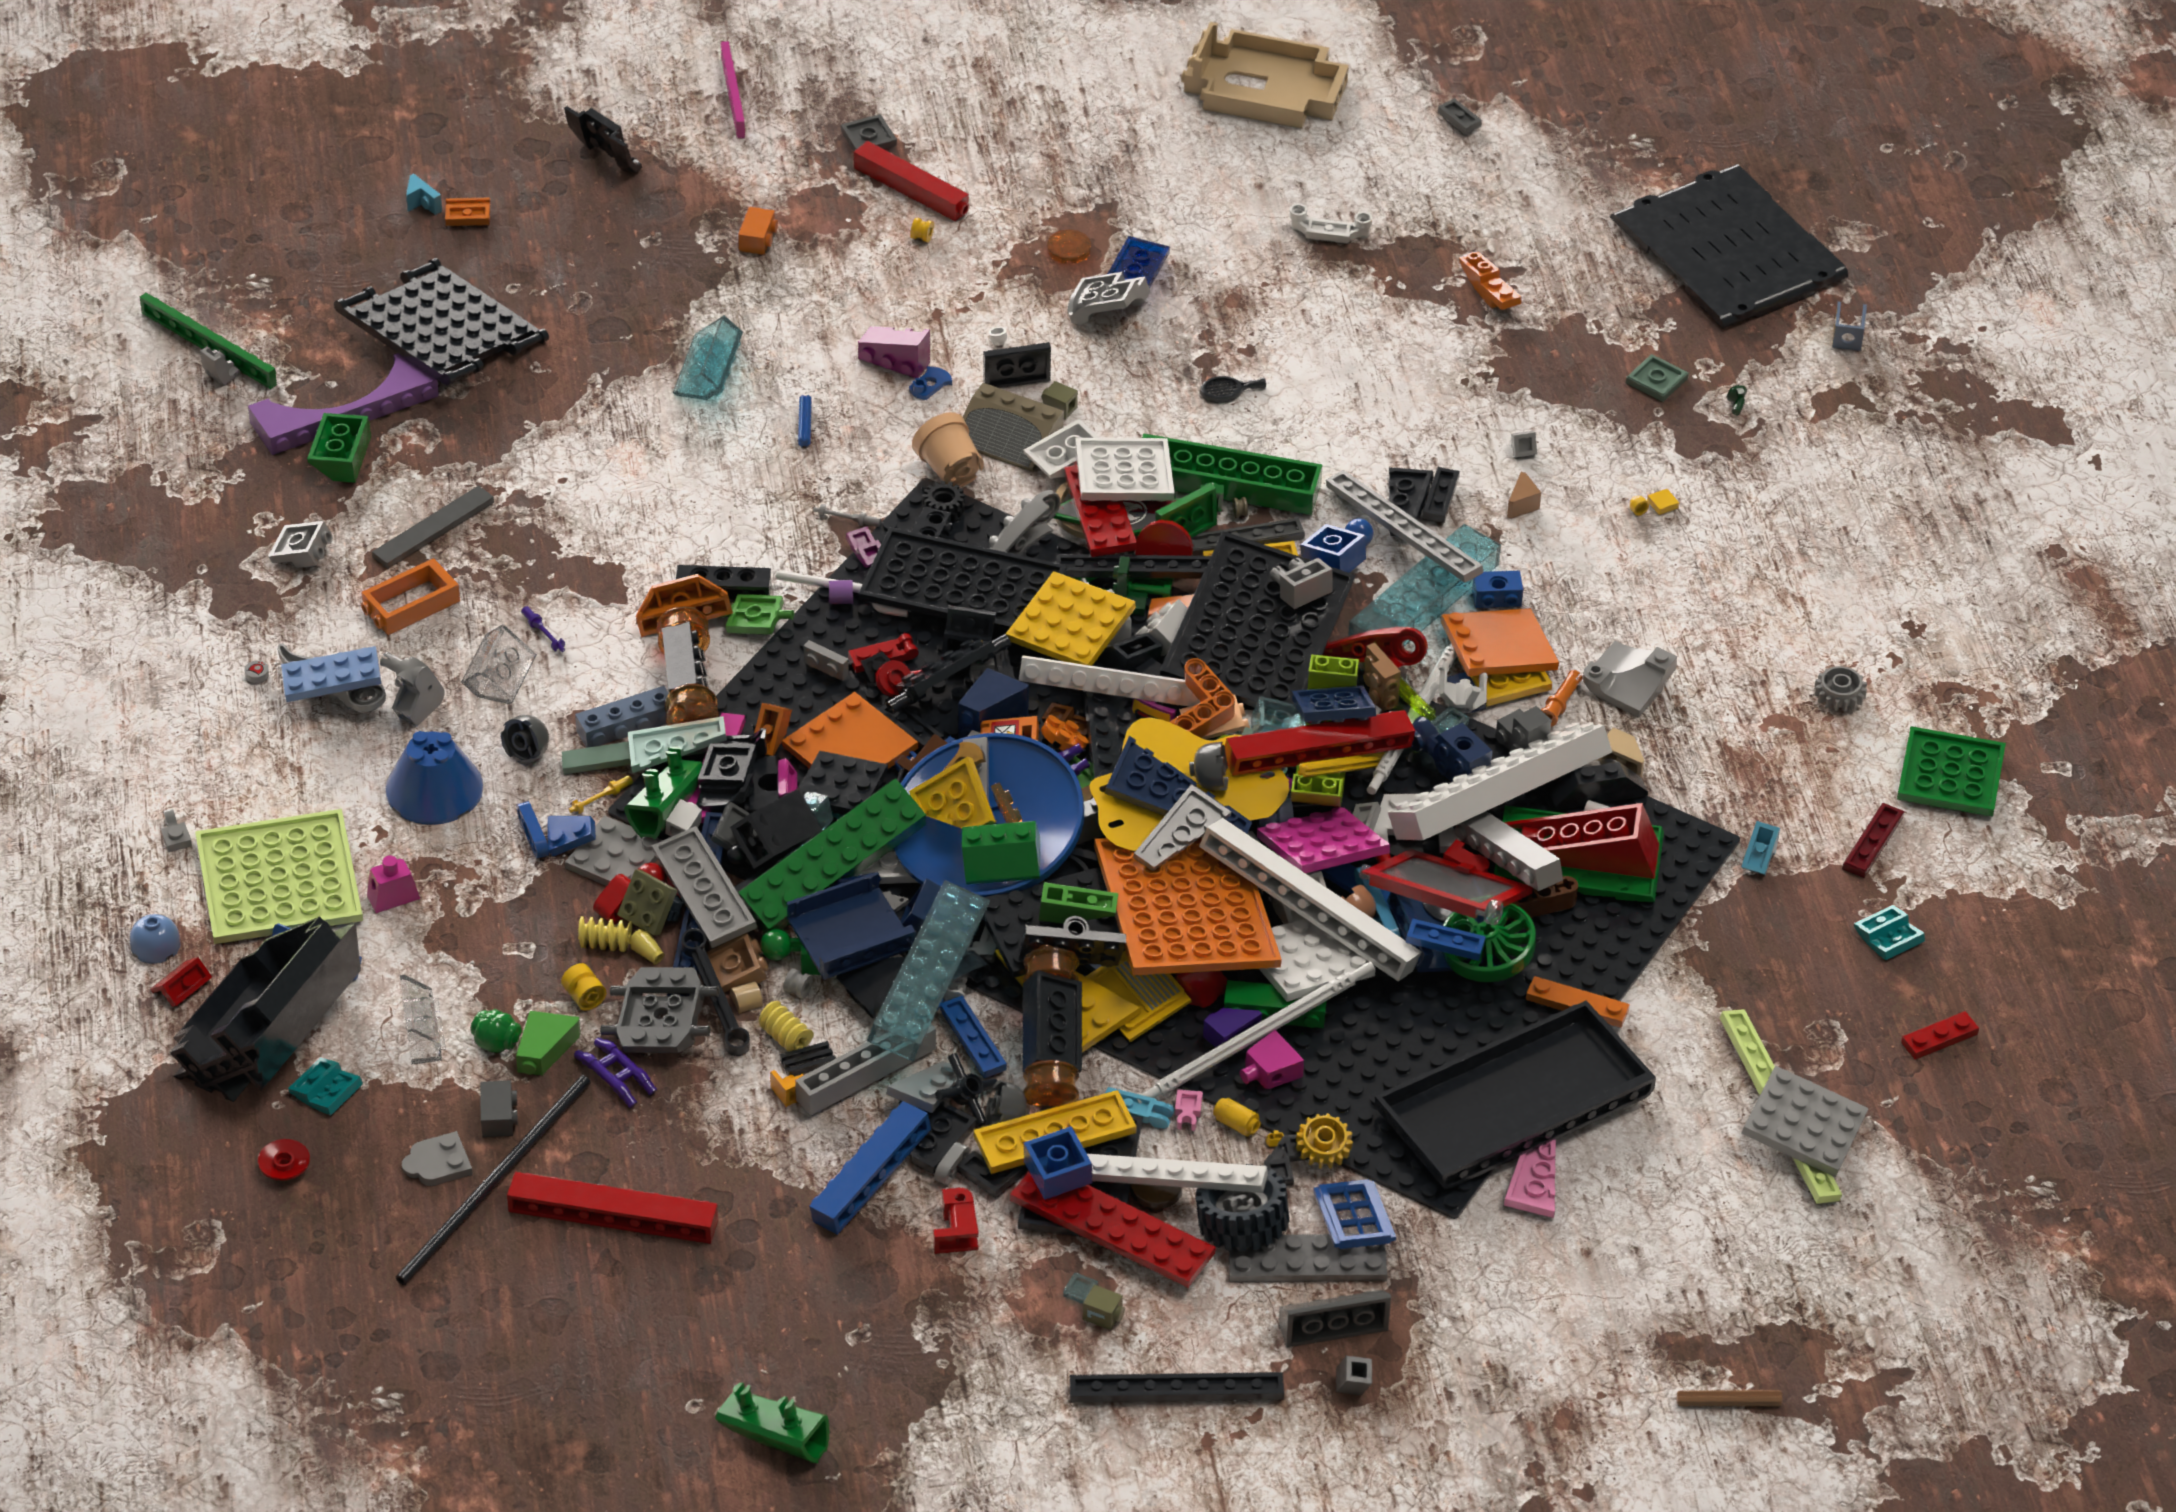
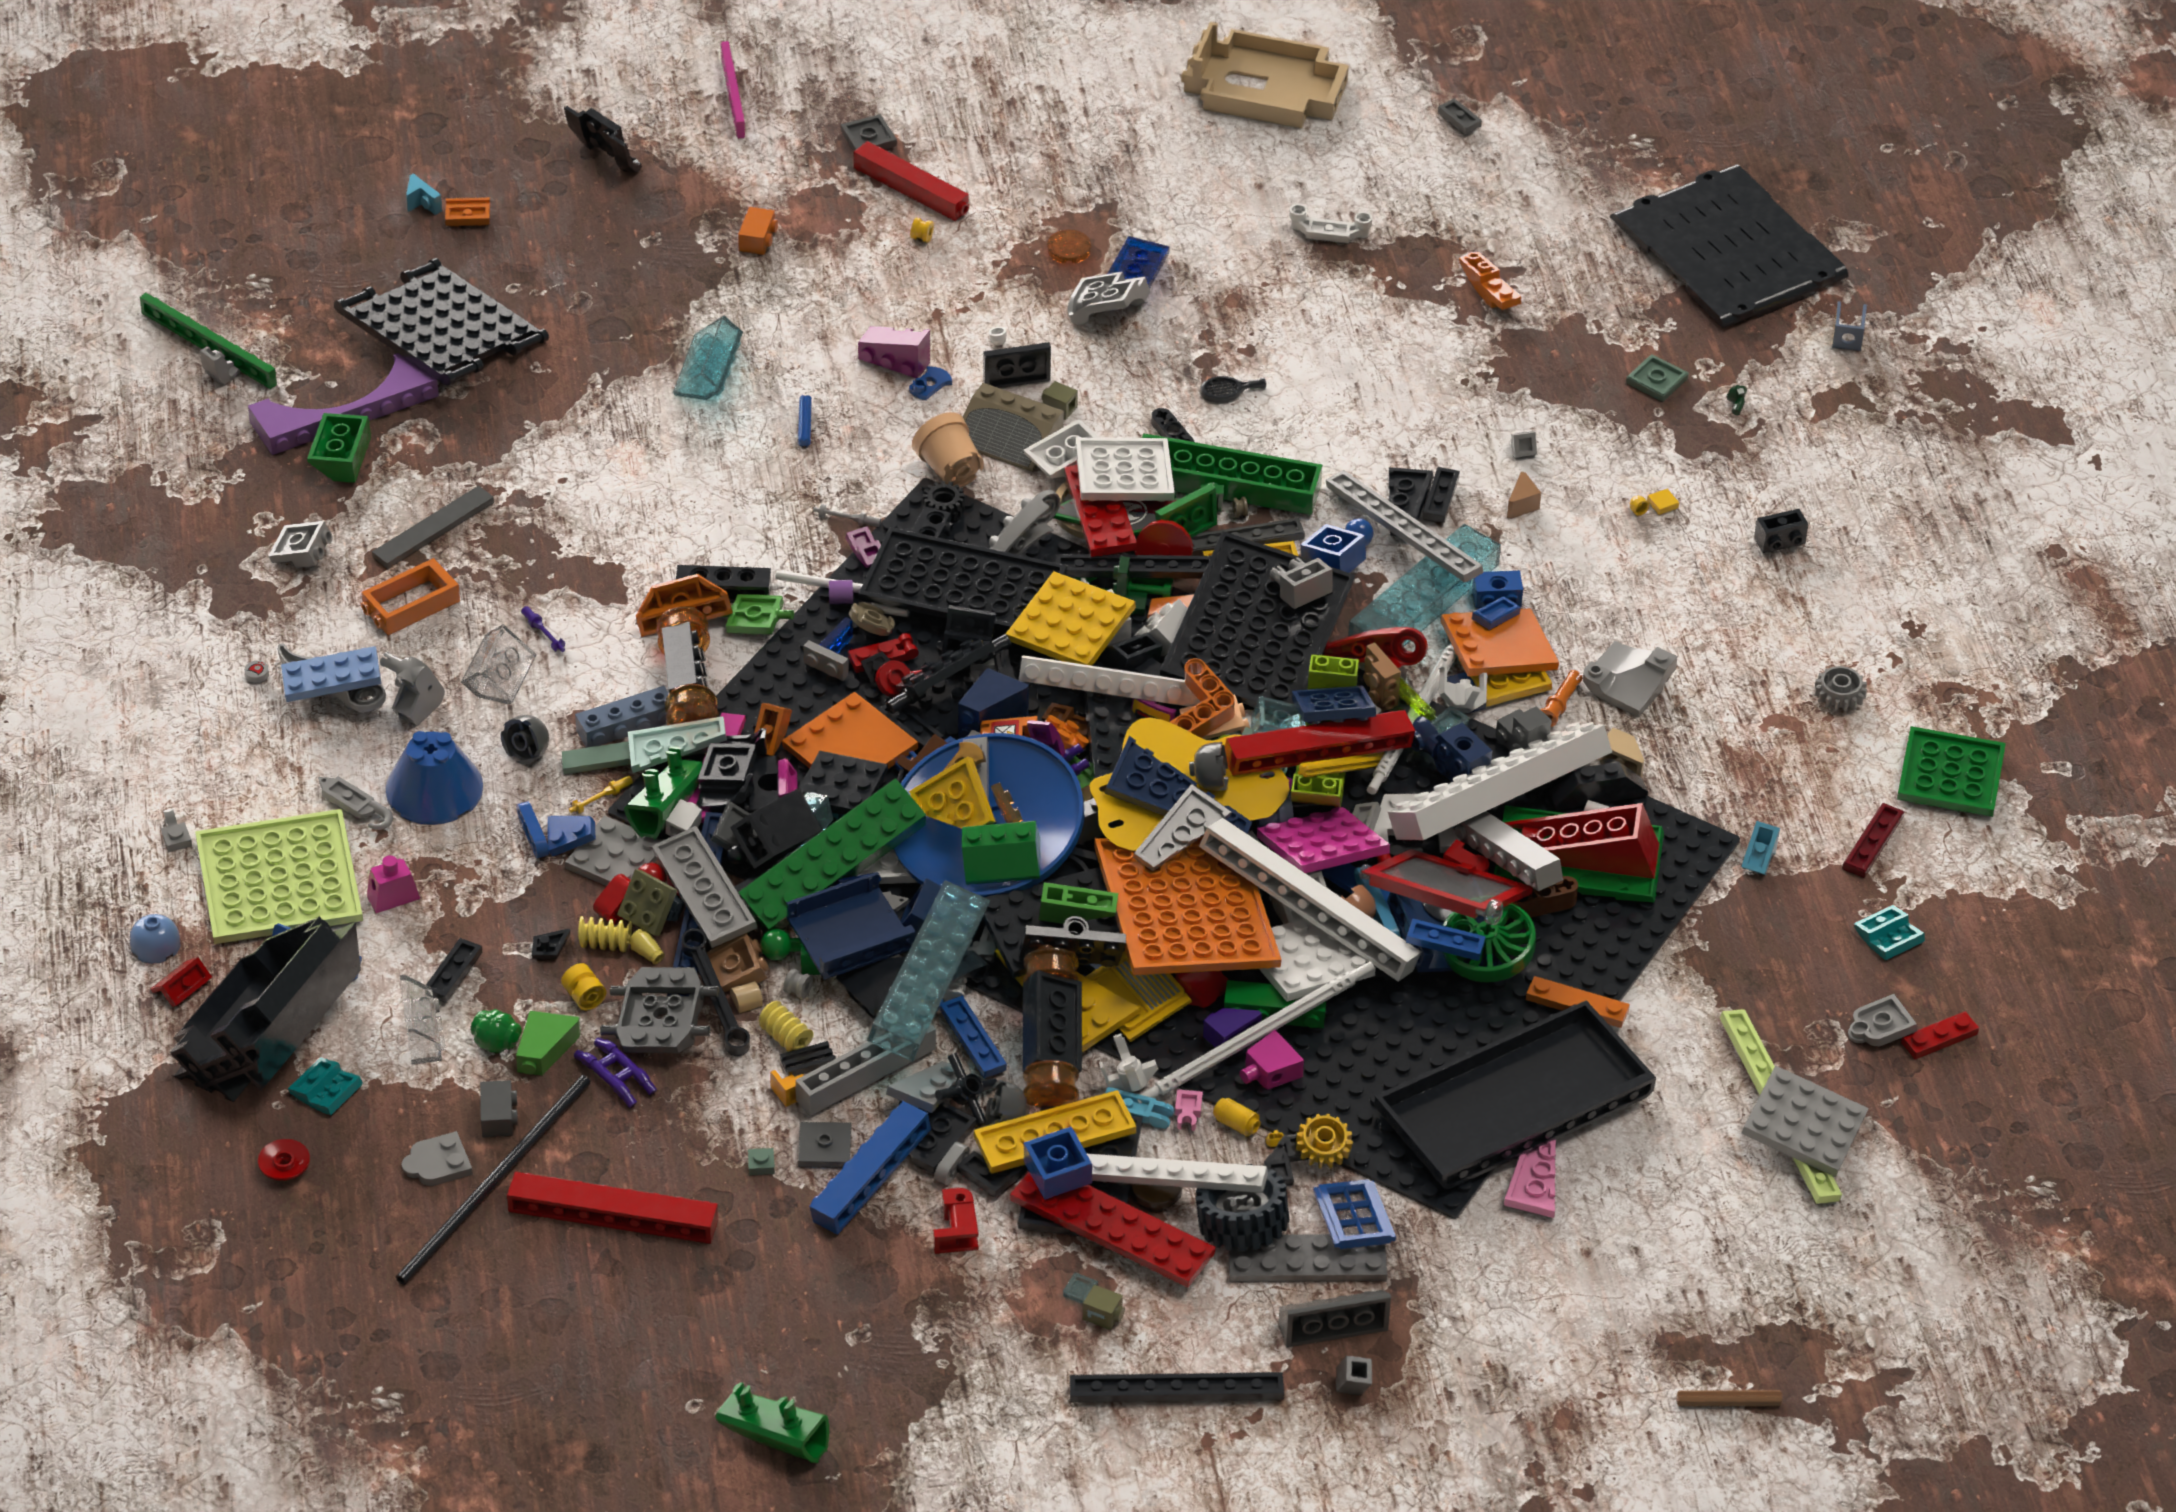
none -> light grey plate [318,776,393,830]
none -> black plate [423,938,482,1003]
none -> black piece [532,928,571,959]
none -> sand green plate [748,1148,775,1175]
none -> dark grey plate [798,1122,852,1168]
none -> clear blue tile [819,617,853,654]
none -> dark tan tile [849,602,895,636]
none -> magenta slope [1027,720,1066,757]
none -> white piece [1099,1034,1158,1092]
none -> black beam [1151,408,1194,442]
none -> blue tile [1472,596,1521,630]
none -> black brick [1754,509,1809,553]
none -> light grey plate [1848,994,1918,1046]

